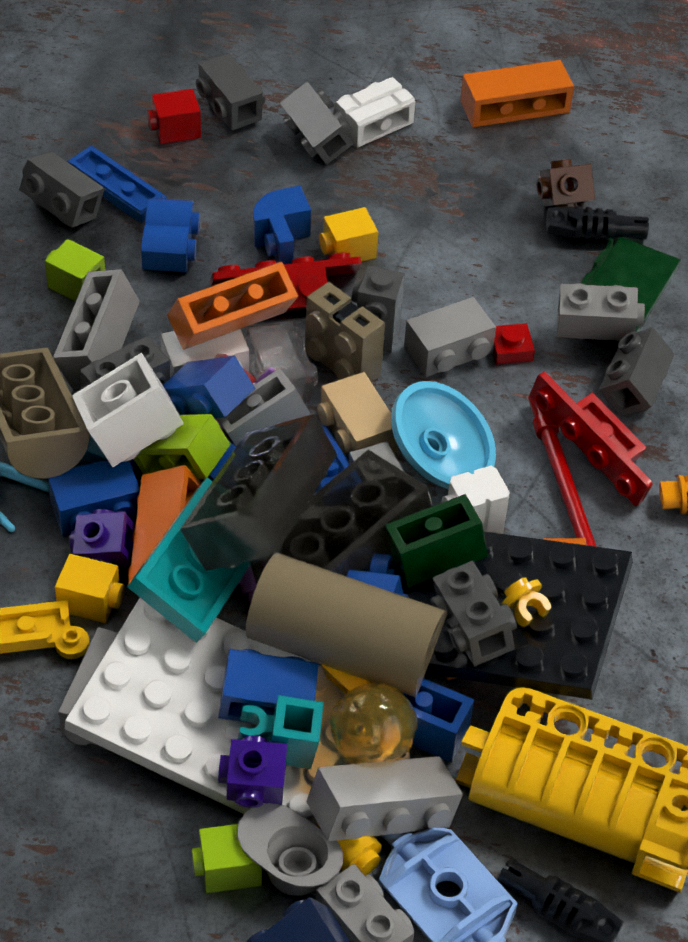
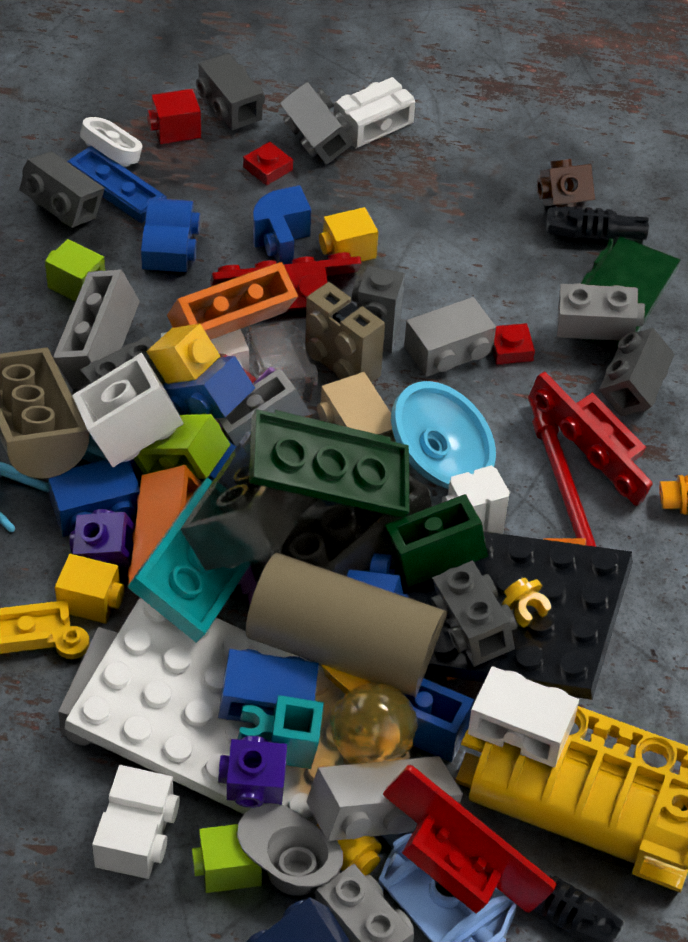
orange brick [460,60,574,128] -> none
none -> white plate [80,117,143,167]
none -> white brick [92,765,180,879]
none -> yellow brick [146,323,221,384]
none -> red plate [243,141,293,186]
none -> dark green piece [249,409,409,518]
none -> red bracket [383,765,556,914]
none -> white brick [468,666,579,768]

